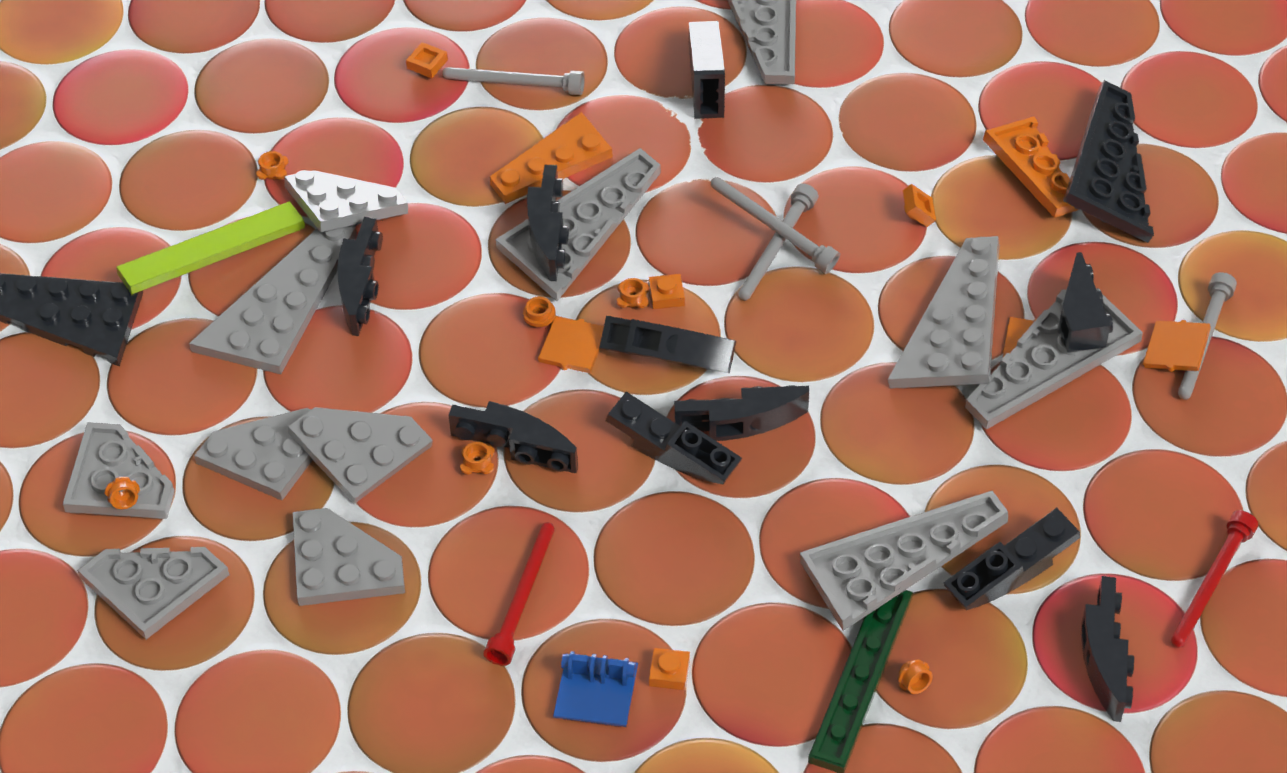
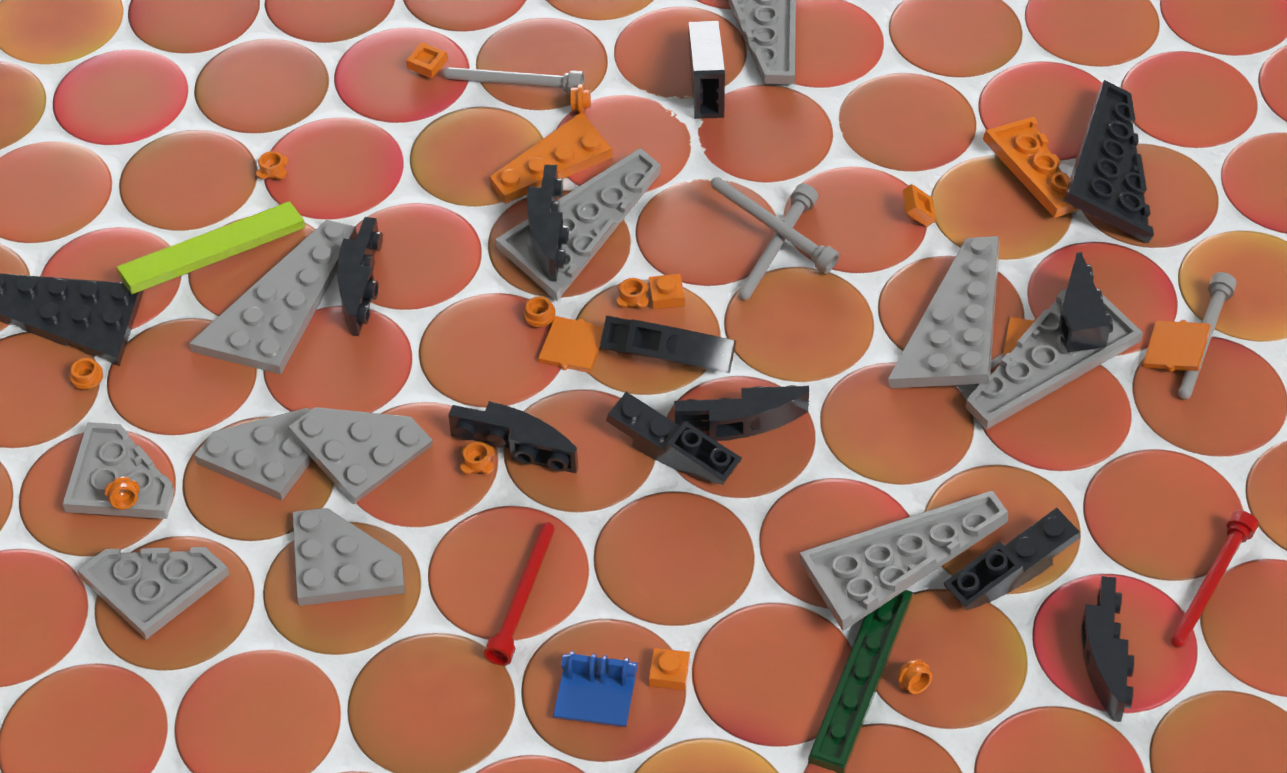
plate [284,170,408,232] -> none
none -> orange plate [69,358,103,389]
none -> orange plate [570,84,591,114]

